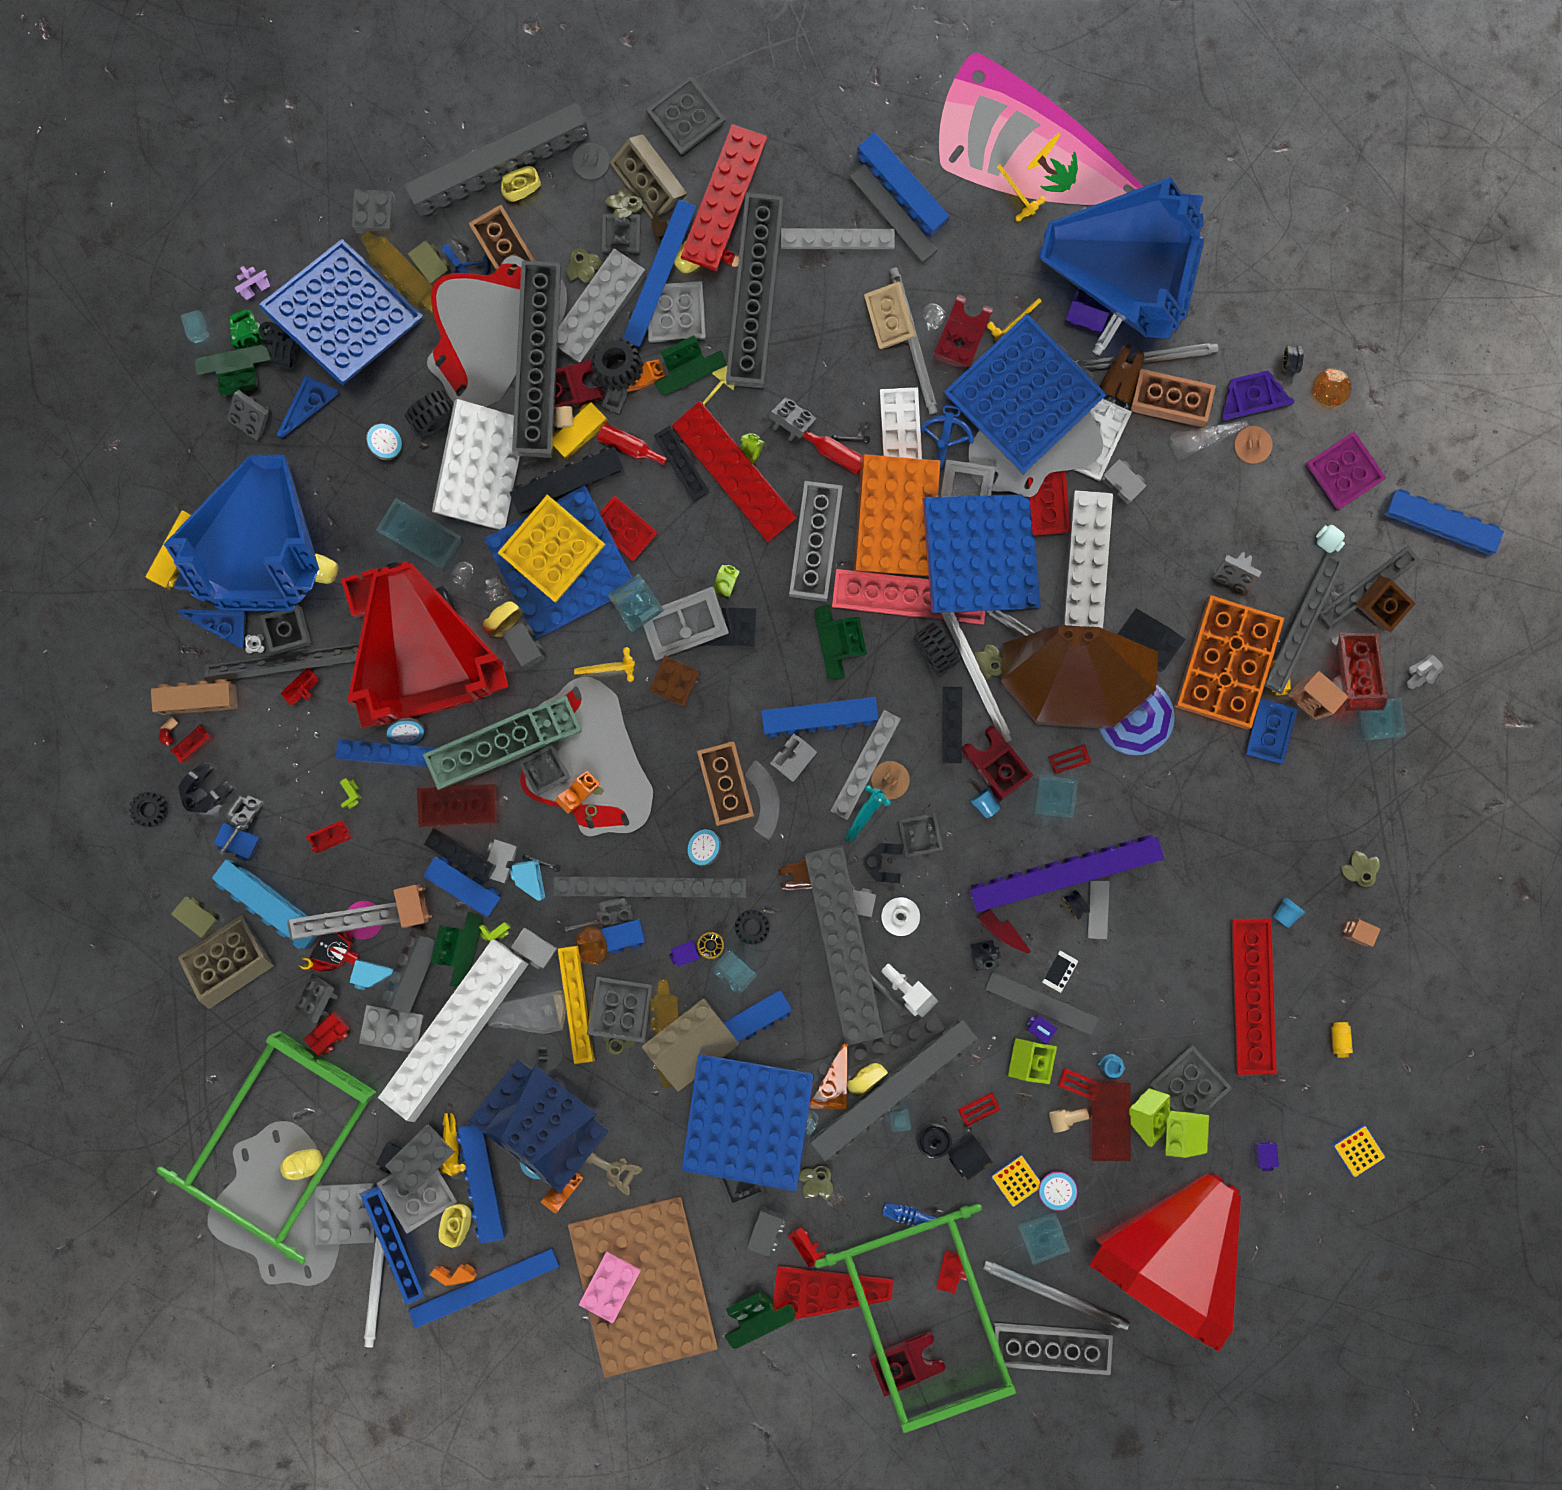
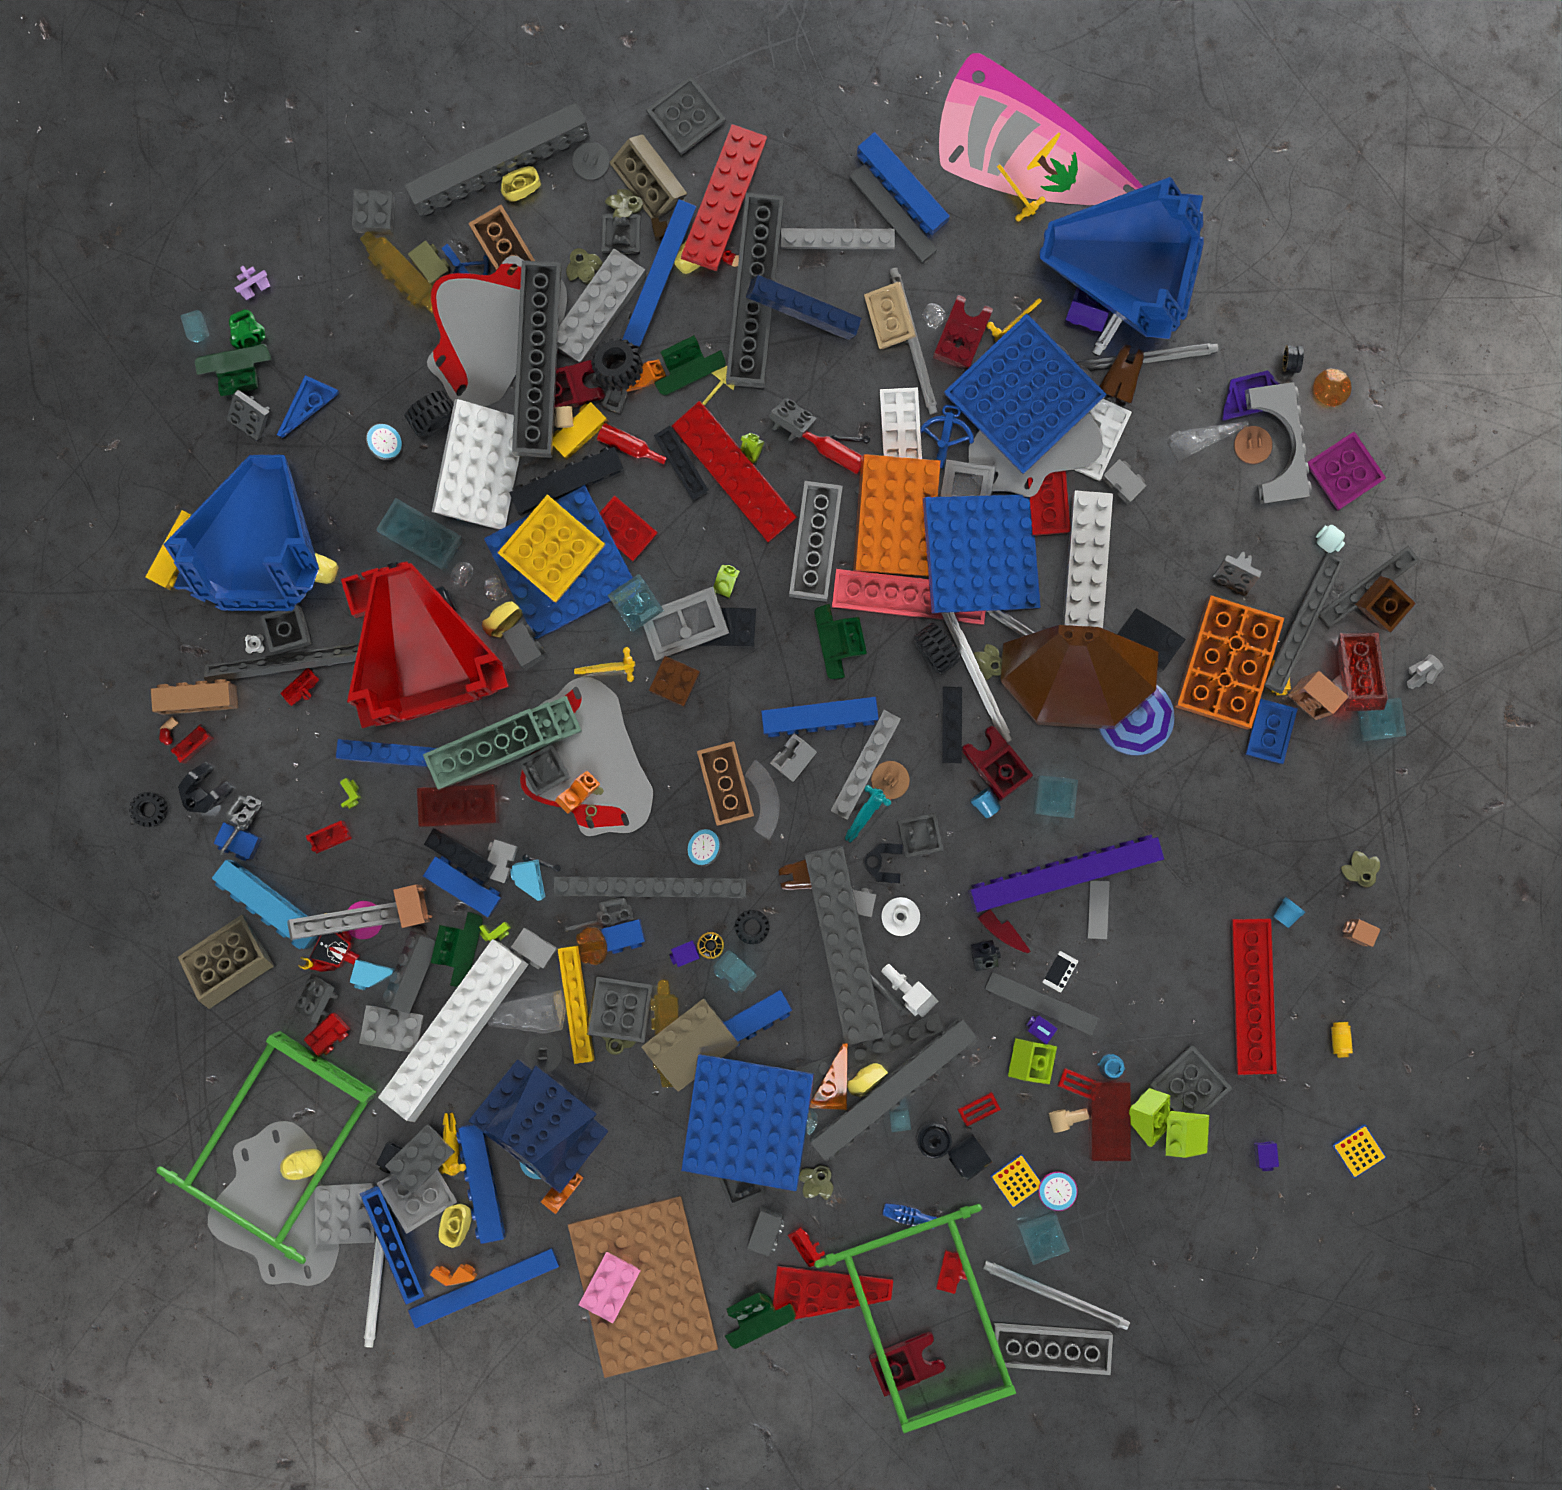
olive brick [171,896,218,940] -> none
blue wing [178,609,246,649] -> none
black piece [258,322,302,369] -> none
plate [259,239,424,386] -> none
piece [386,718,425,746] -> none
dark tan piece [585,1152,643,1196] -> none
light grey plate [648,281,706,343] -> none
red tile [1048,744,1091,775] -> none
black wheel [1063,890,1090,920] -> none
red piece [1089,1174,1241,1352] -> none
nougat brick [1130,369,1216,428] -> none
blue brick [1384,489,1504,555] -> none
none -> dark blue brick [746,275,862,340]
none -> light grey arch [1245,382,1312,504]

